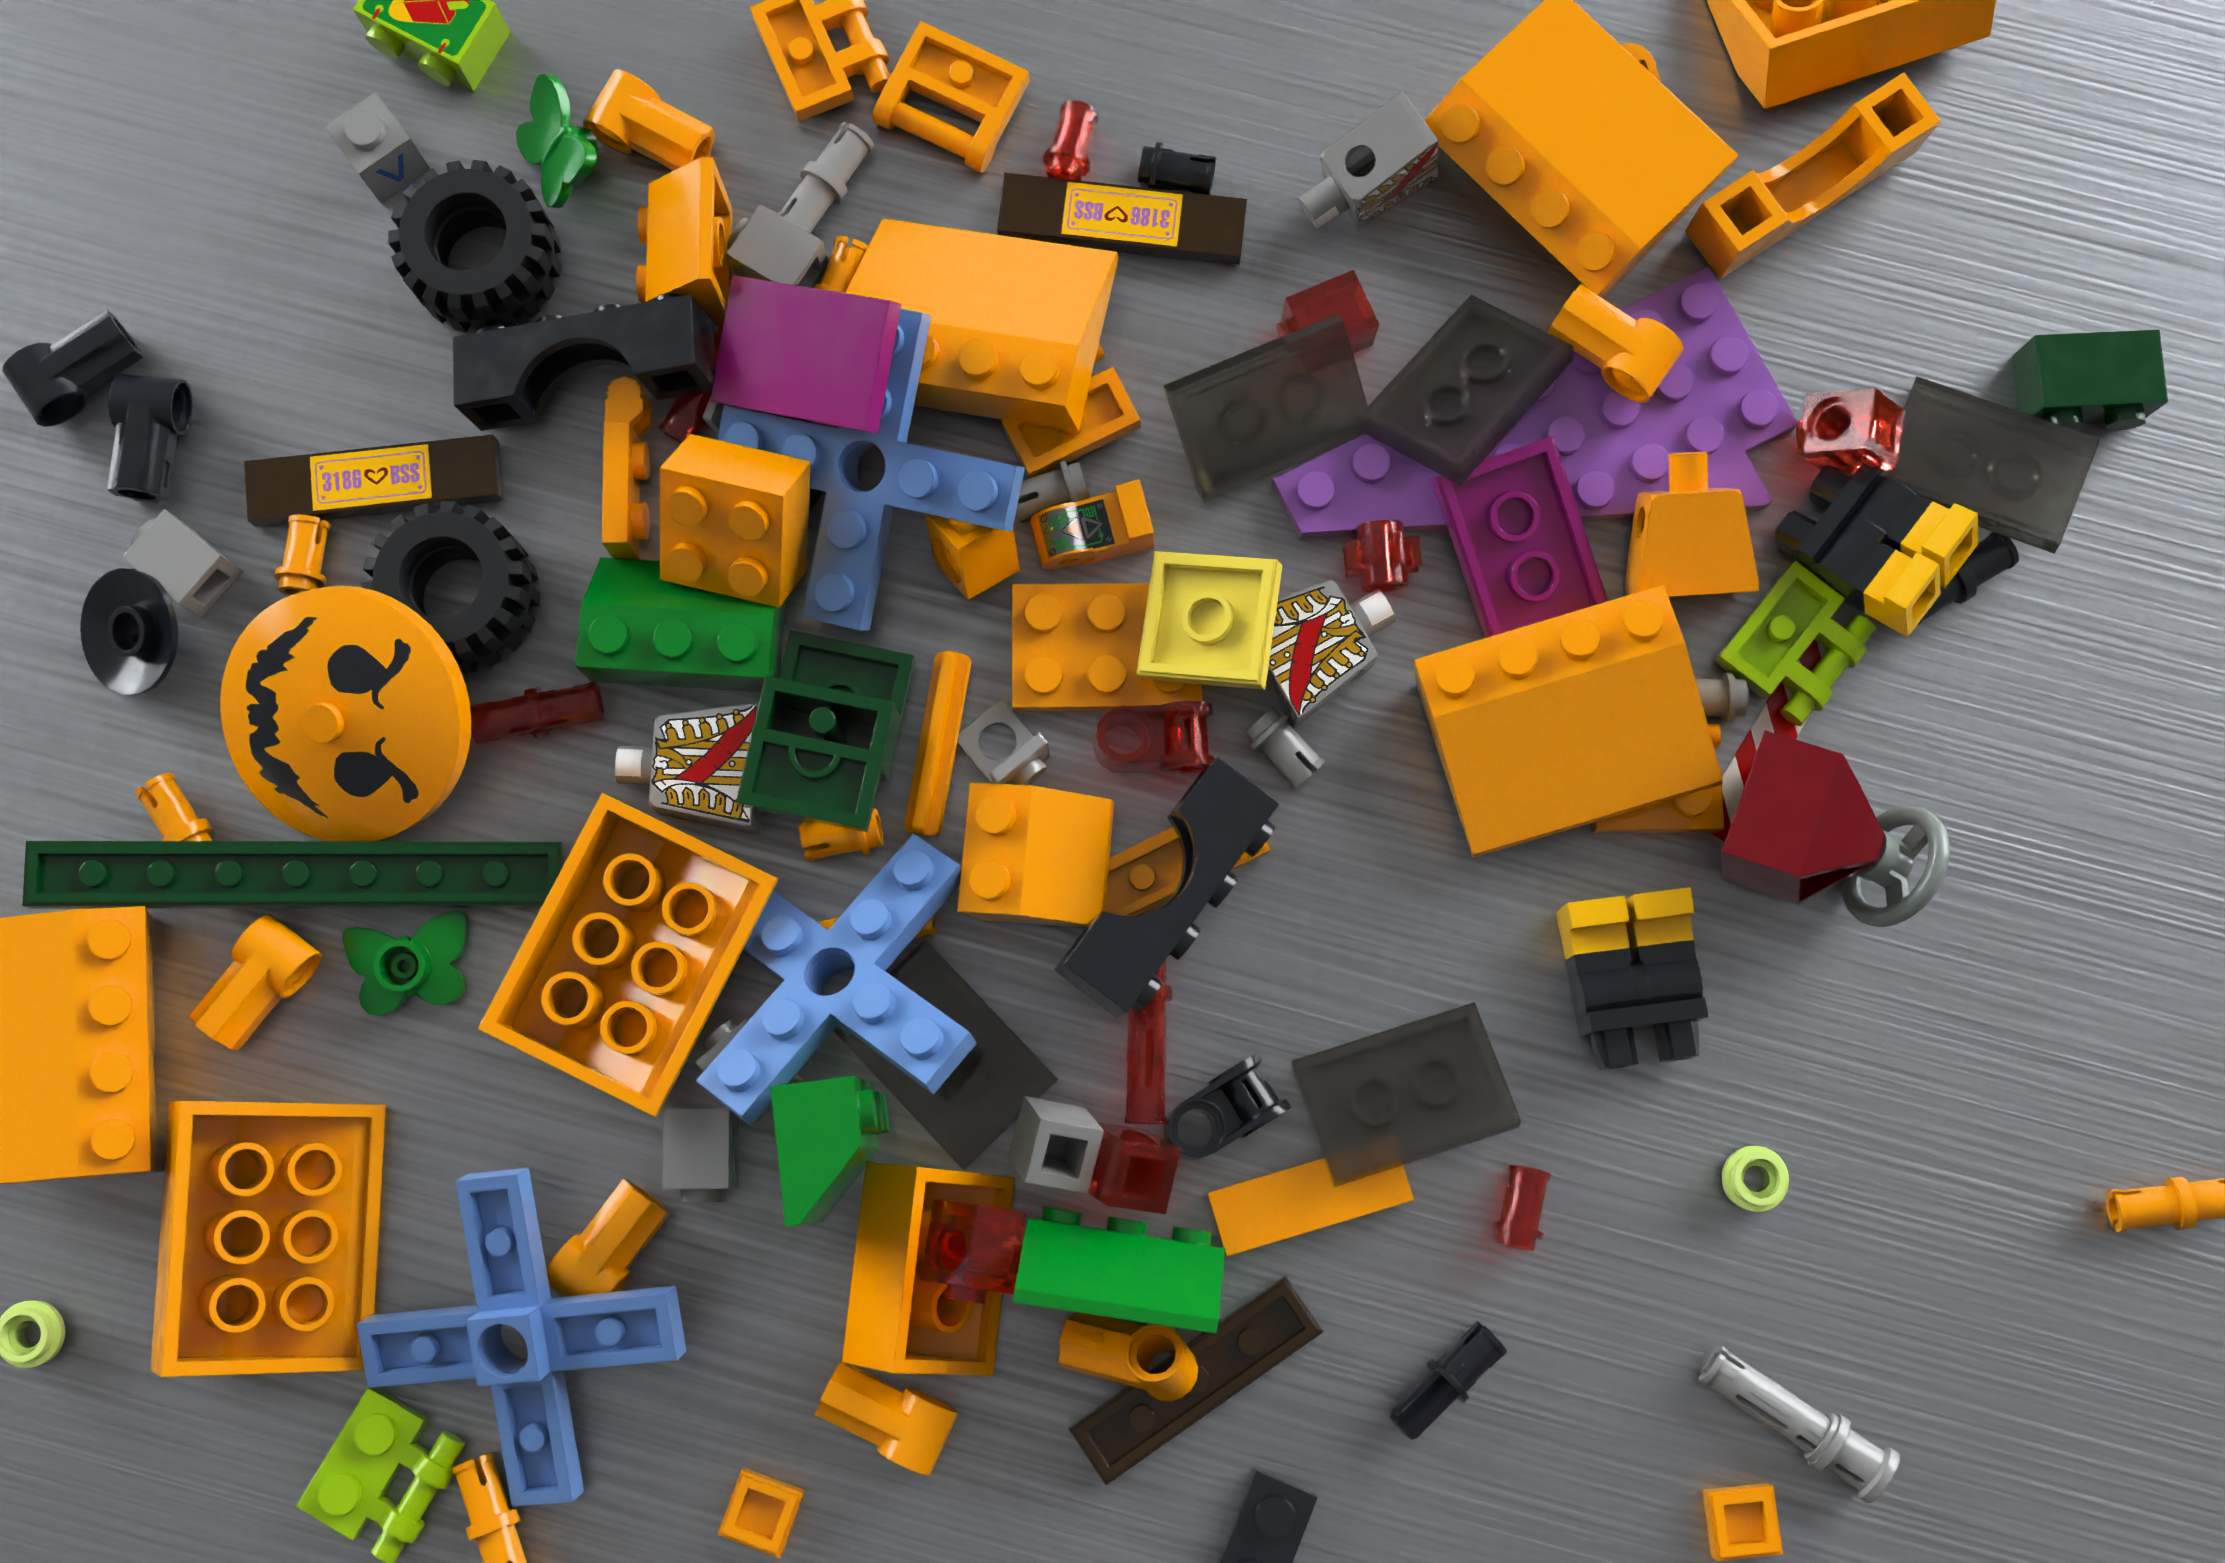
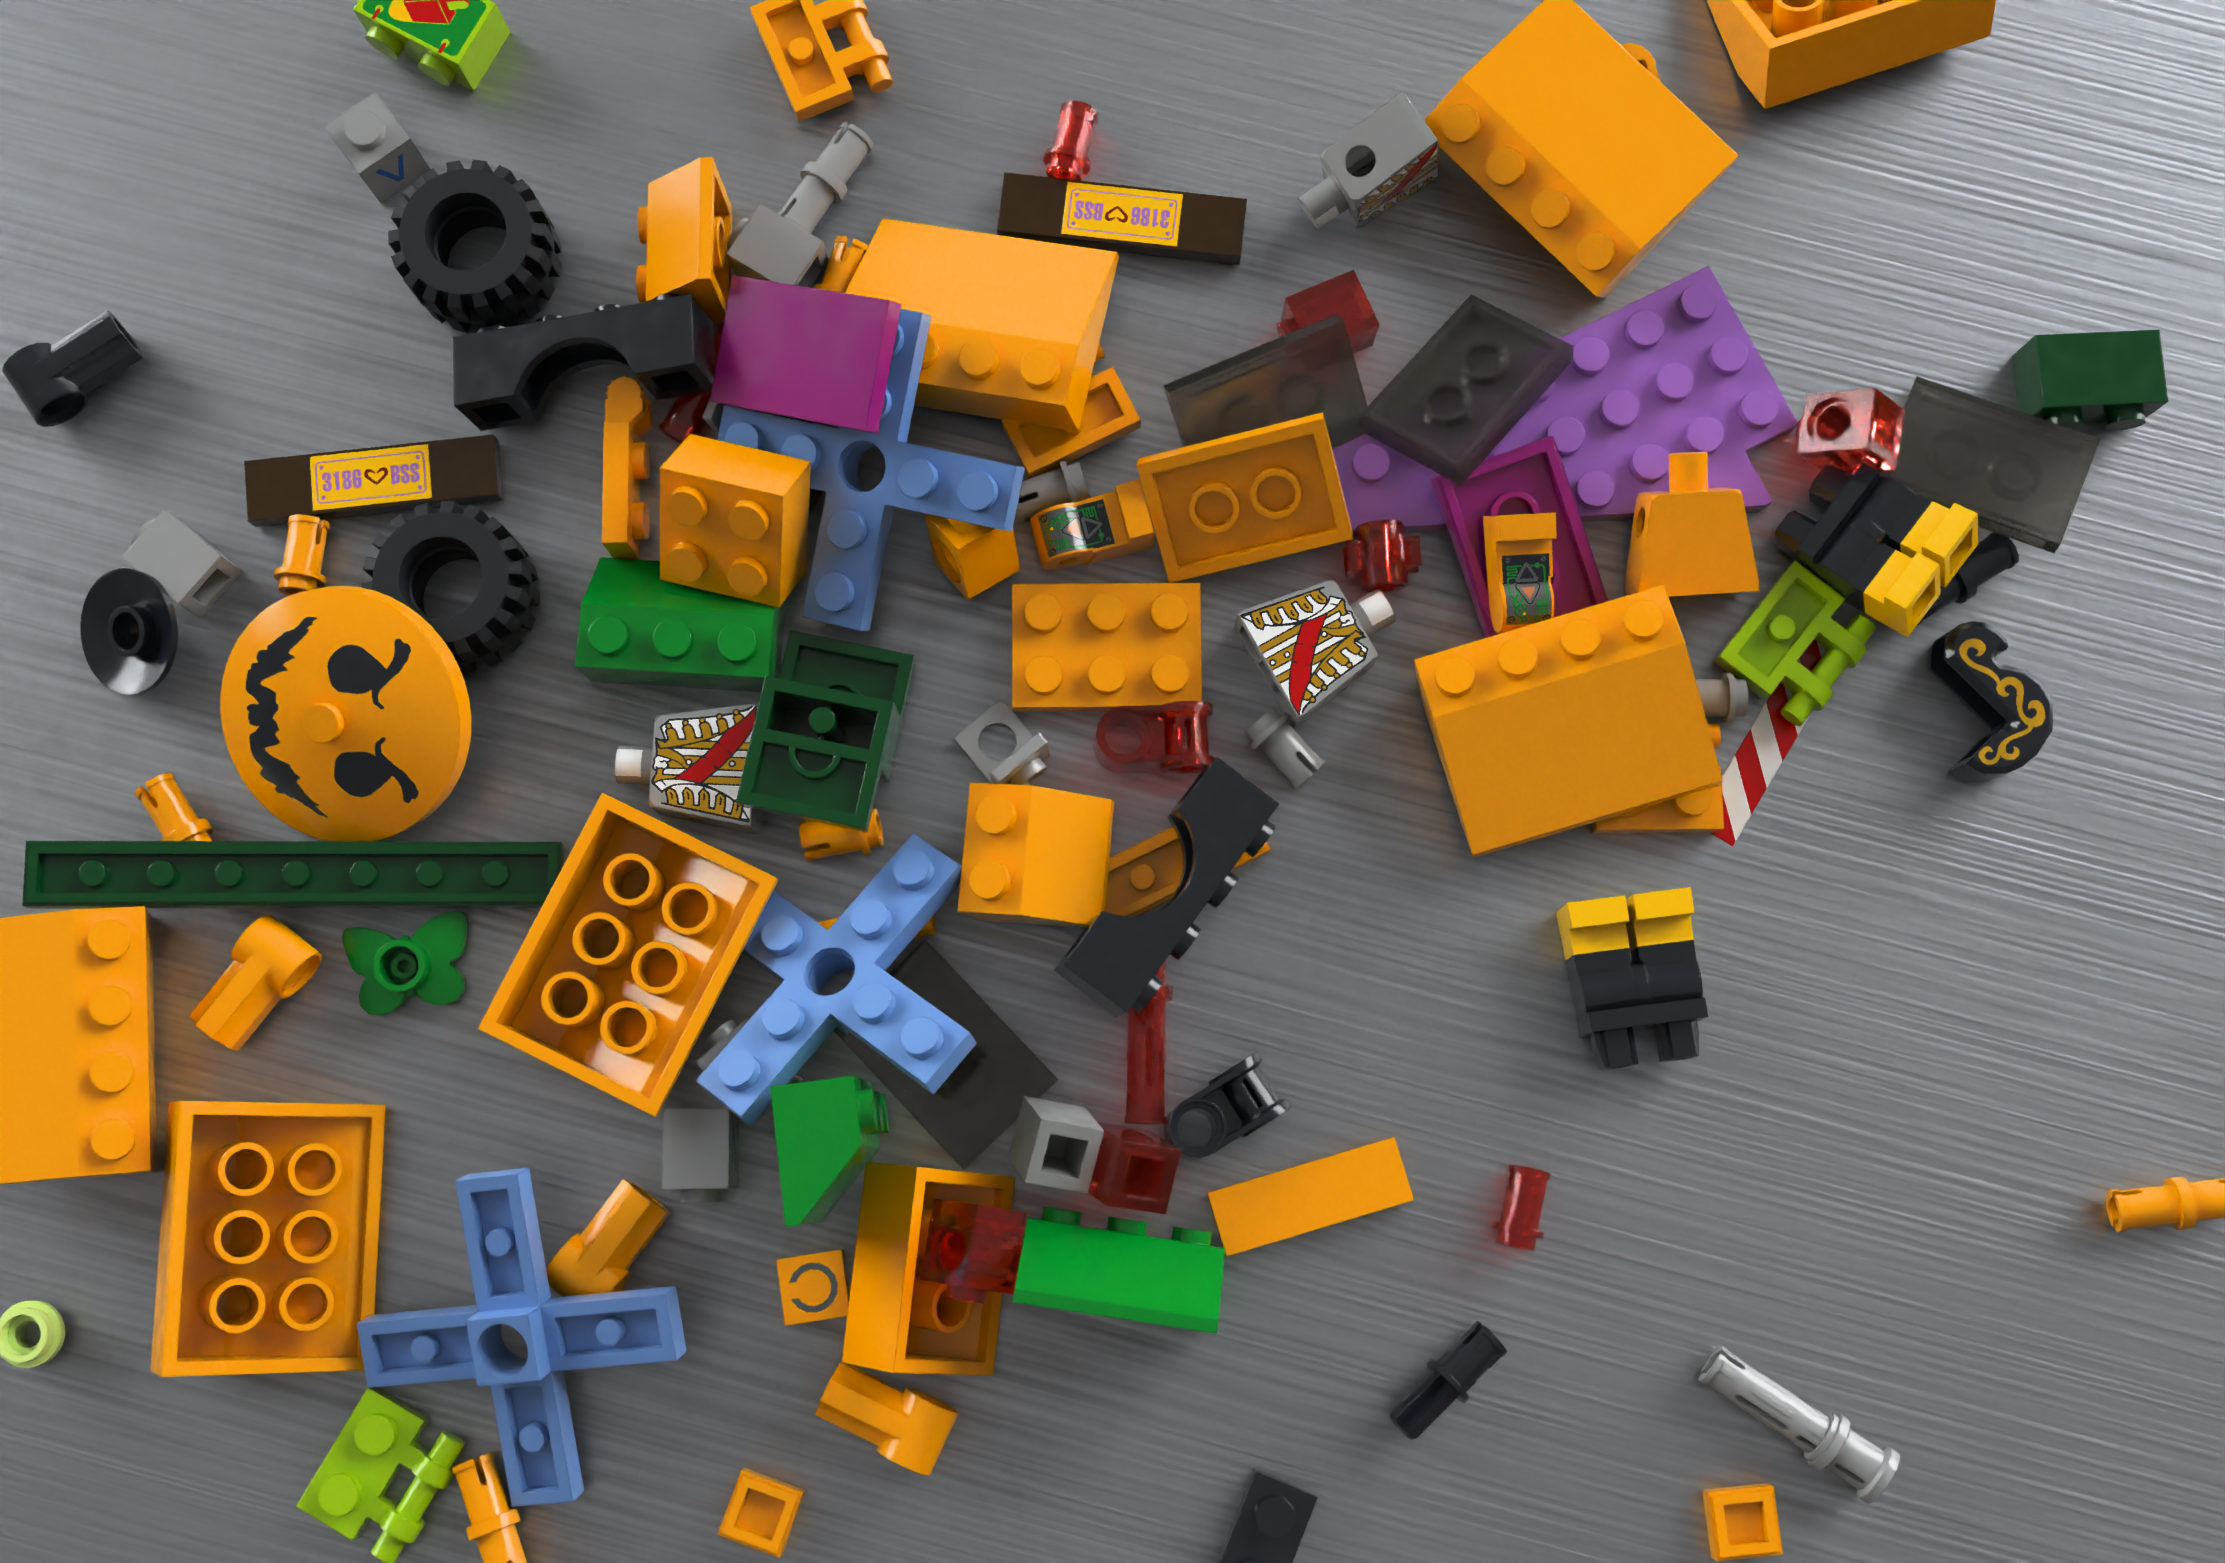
black piece [106,374,193,503] -> none
clear red pin [470,681,605,745] -> none
green animal [516,74,598,208] -> none
light orange piece [583,70,716,171] -> none
light orange plate [872,21,1030,173] -> none
light orange axle [904,651,972,837] -> none
light orange piece [1058,1312,1198,1401] -> none
dark brown tile [1069,1276,1324,1485] -> none
light yellow tile [1136,551,1282,690] -> none
black pin [1138,142,1216,195] -> none
clear smoke tile [1291,1002,1522,1187] -> none
light orange piece [1547,284,1684,403] -> none
light orange arch [1685,72,1941,279] -> none
dark red piece [1721,730,1950,927] -> none
yellowish green plate [1722,1146,1789,1212] -> none
none -> light orange tile [776,1249,850,1326]
none -> light orange plate [1136,412,1353,583]
none -> leg [1483,512,1557,633]
none -> black animal [1928,621,2054,782]

